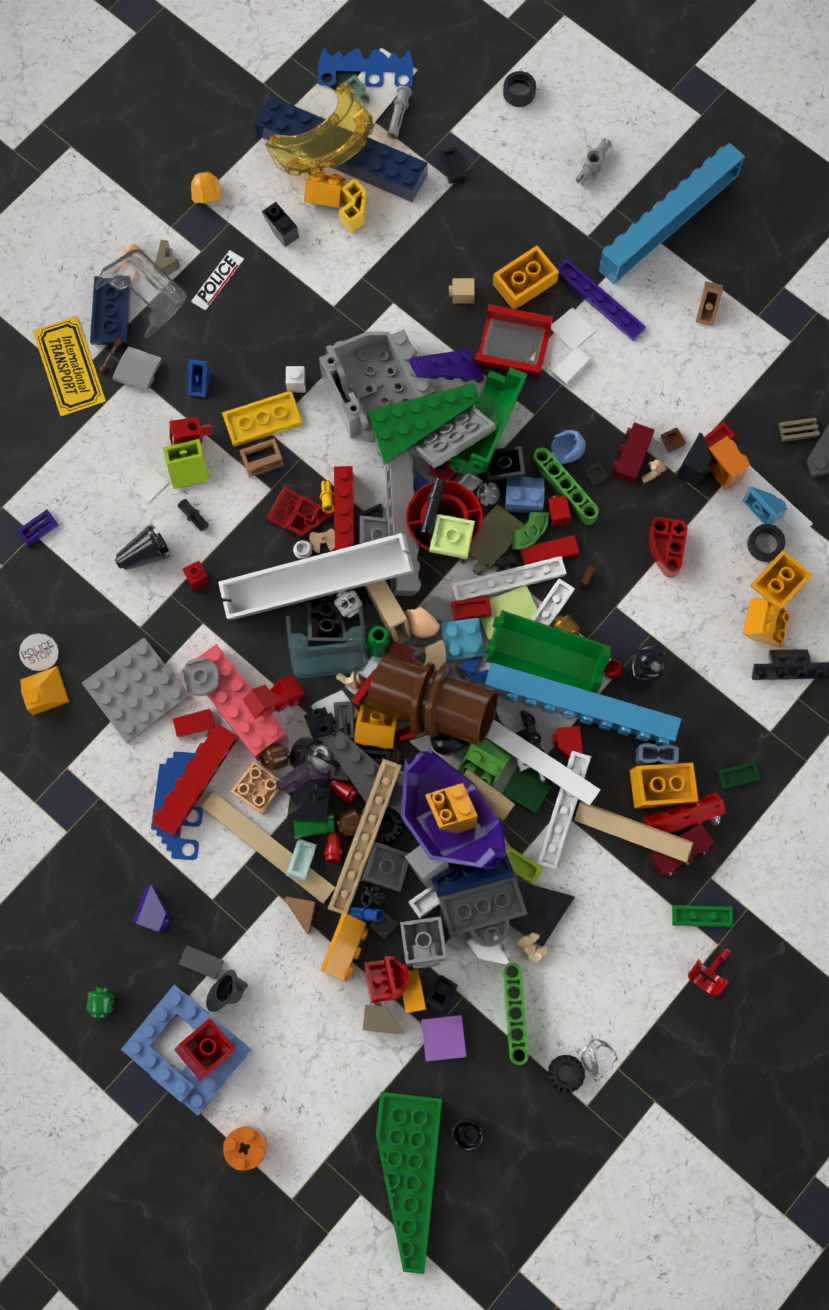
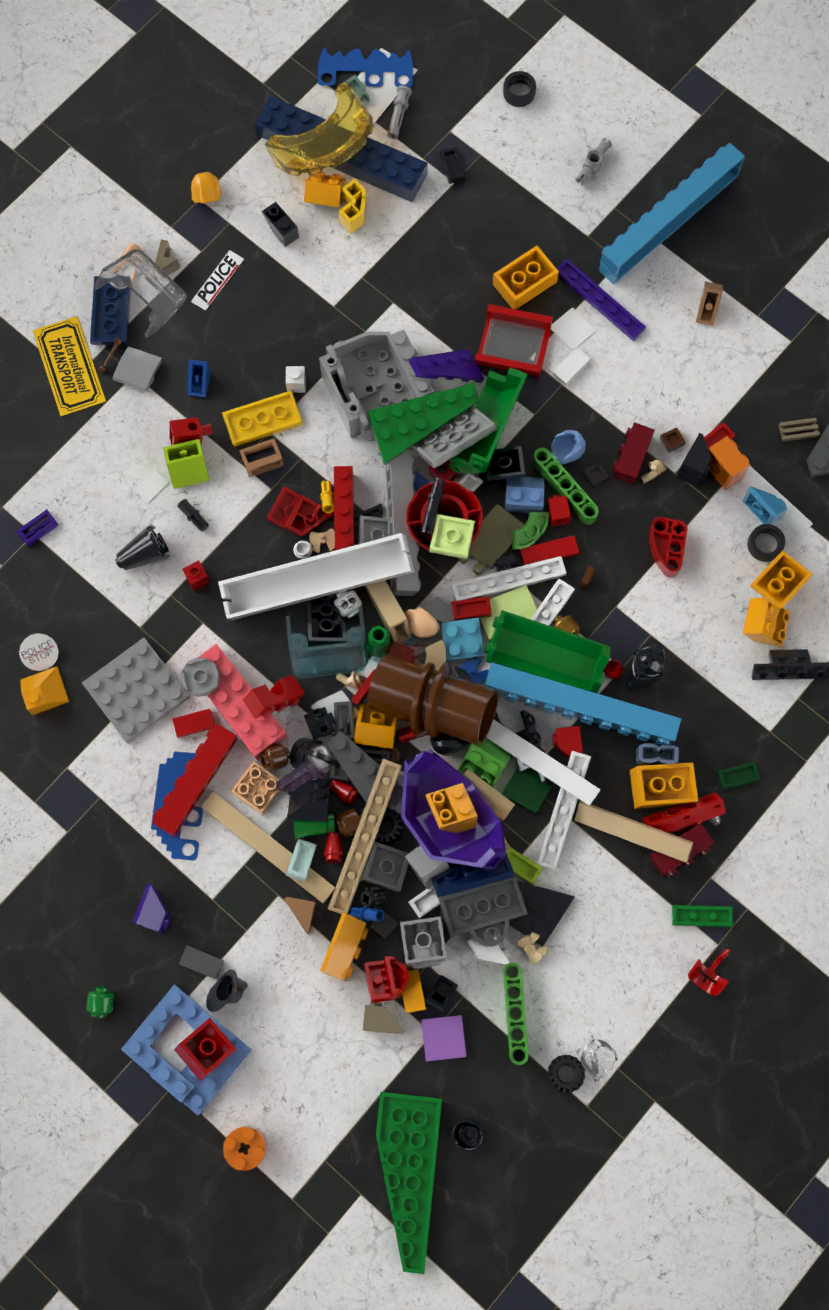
tan brick [449,278,474,304] -> none
light grey gear [477,482,500,506] -> none

